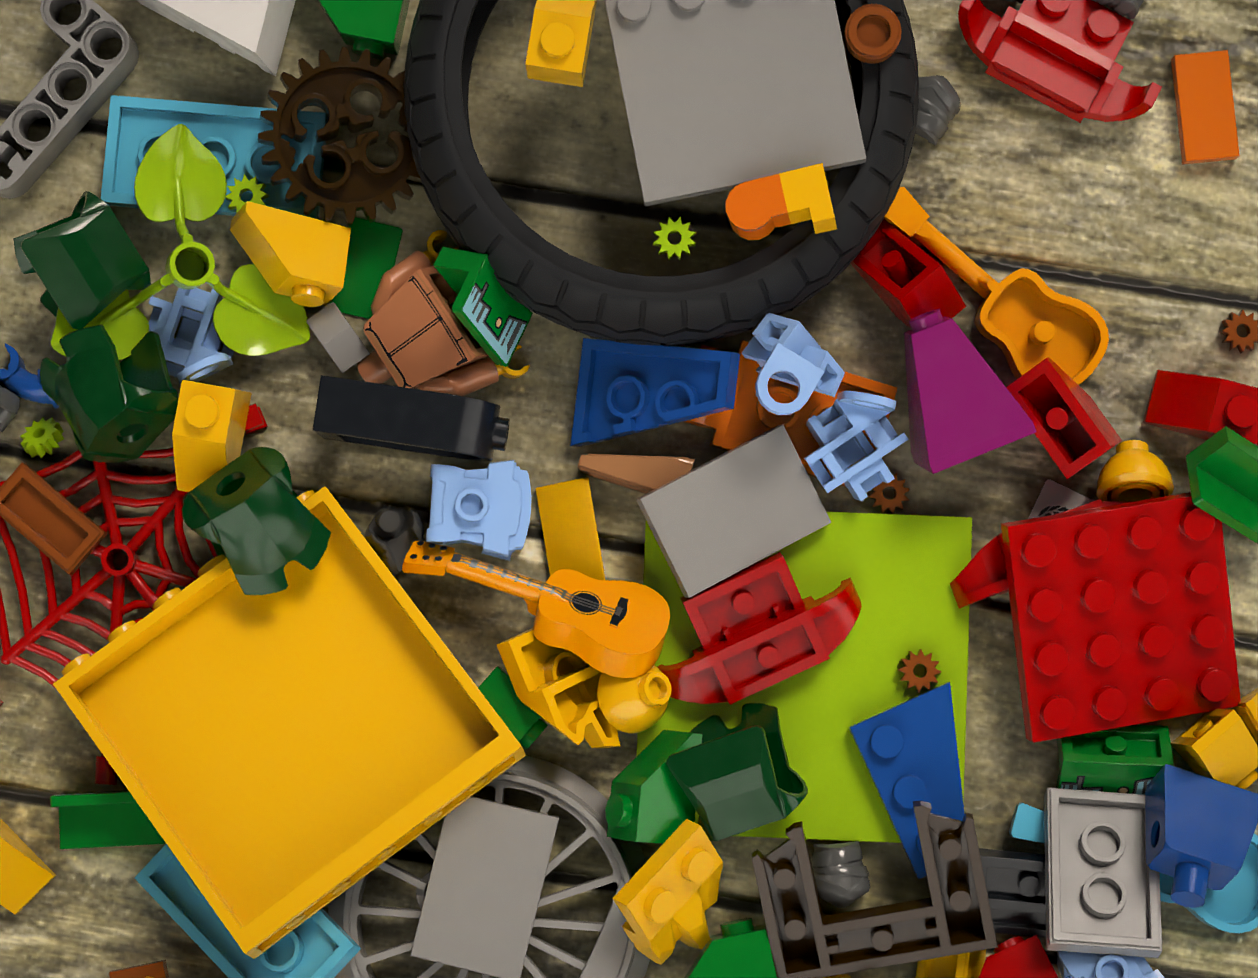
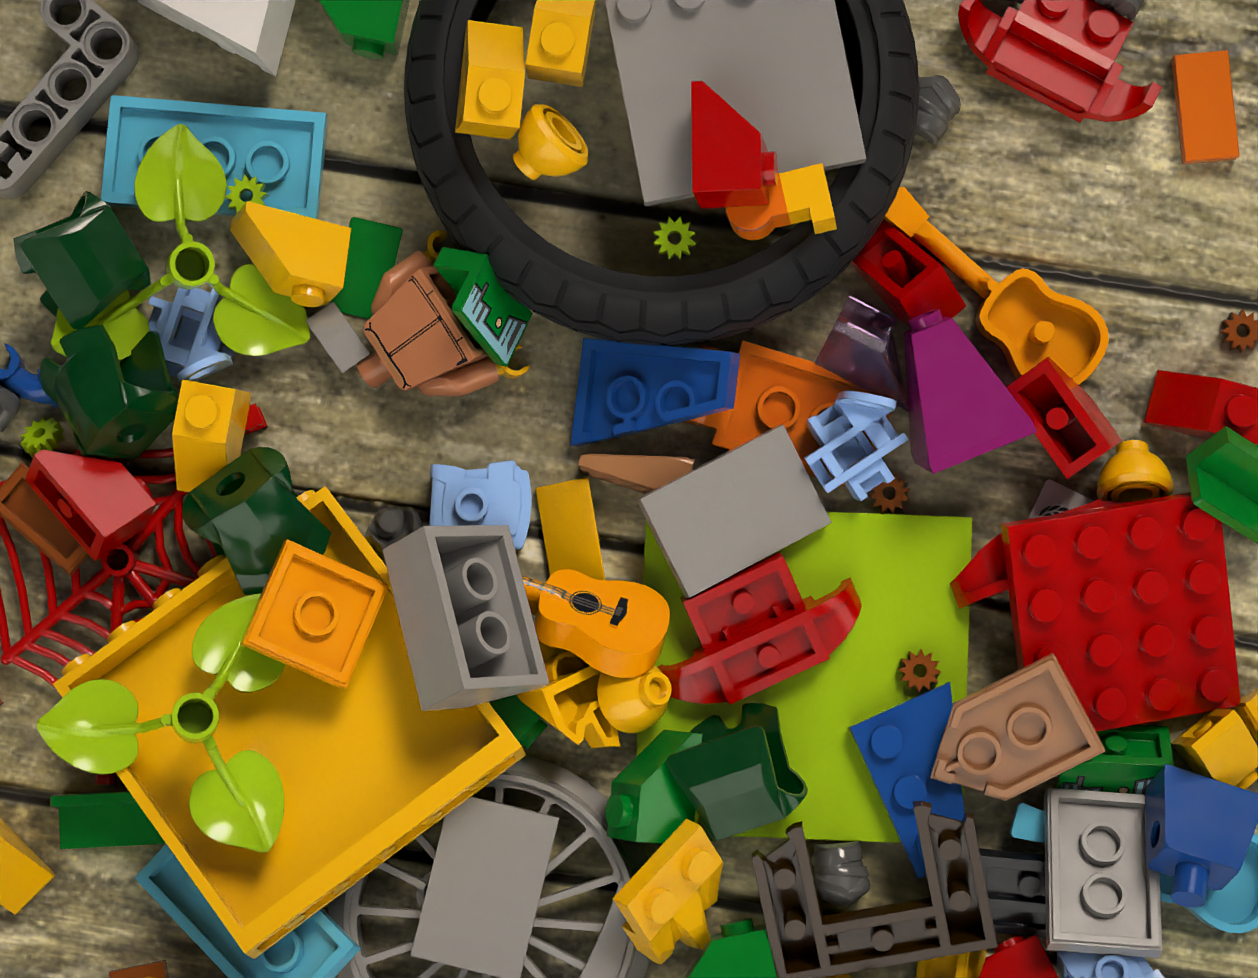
dark brown gear [258,46,422,226] -> none
black window [313,375,510,461] -> none
light blue piece [741,313,845,416] -> none
dark orange tile [844,4,902,64] -> none
none -> red slope [25,450,156,561]
none -> lime plant [37,593,286,853]
none -> light orange tile [240,539,389,689]
none -> light grey slope [383,525,549,711]
none -> yellow slope [455,20,525,140]
none -> yellow brick [513,104,588,180]
none -> red slope [691,81,778,209]
none -> slope [815,295,910,413]
none -> medium nougat tile [930,653,1105,801]

